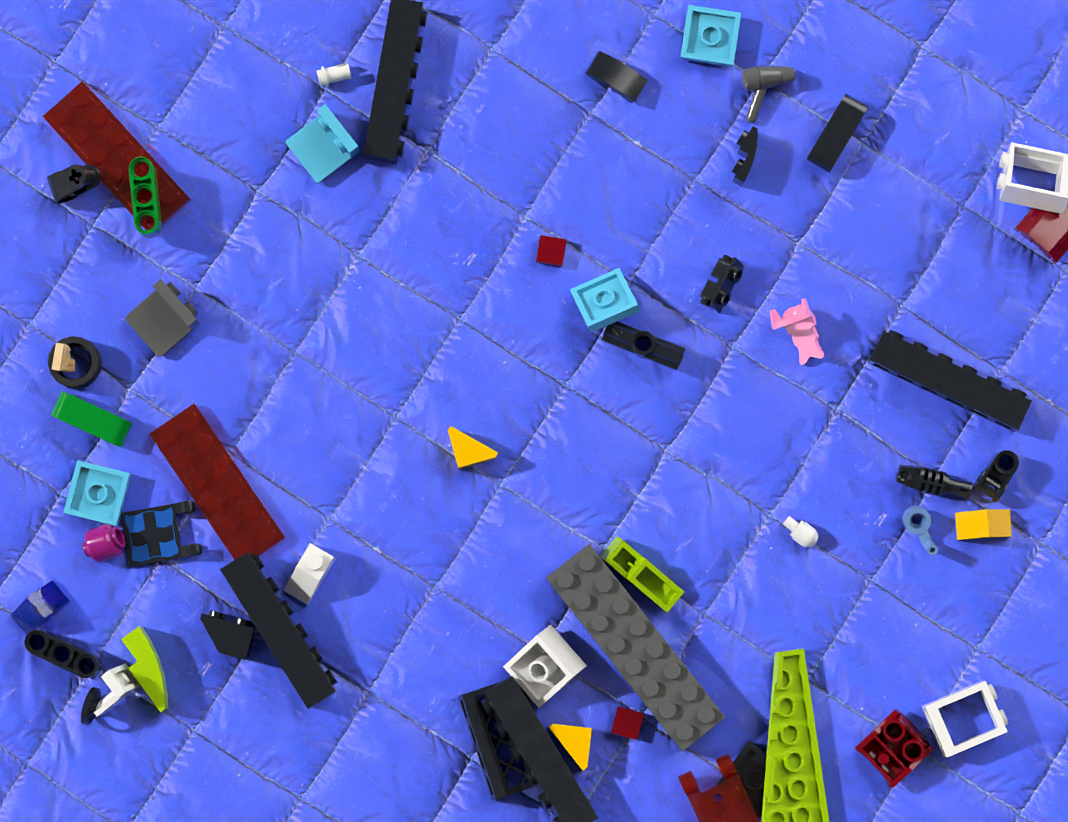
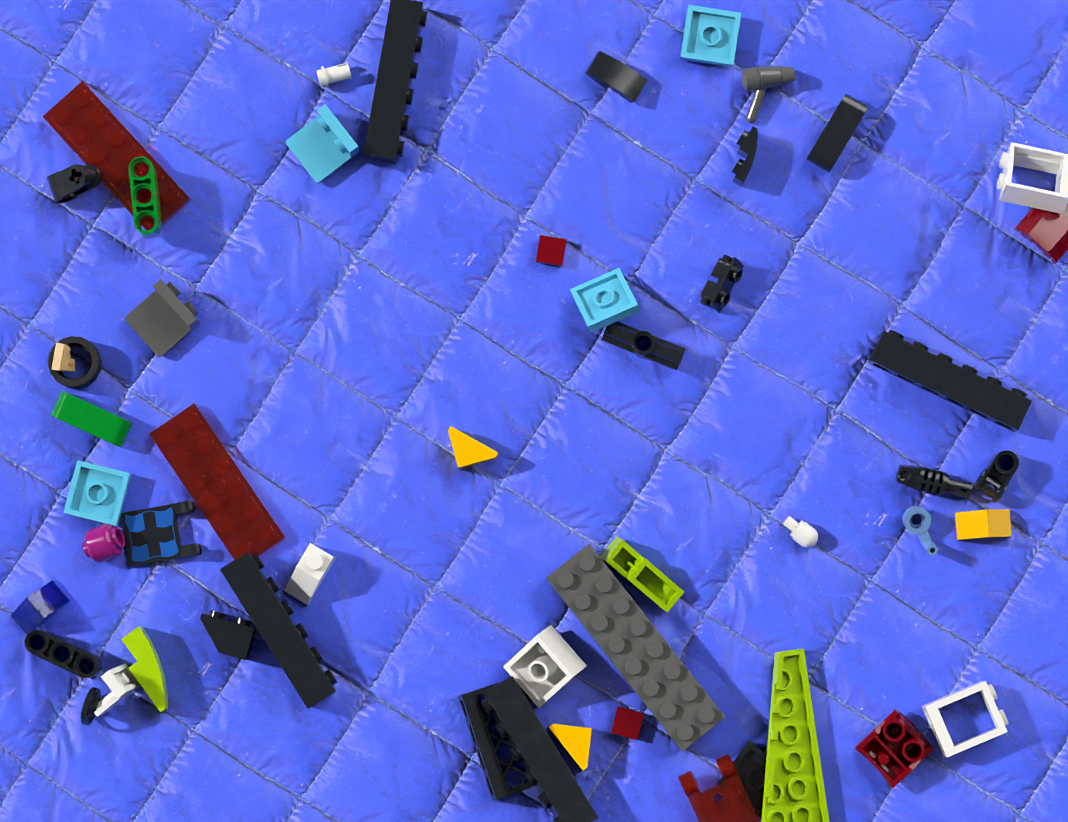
bright pink hair [770,298,824,365] -> none

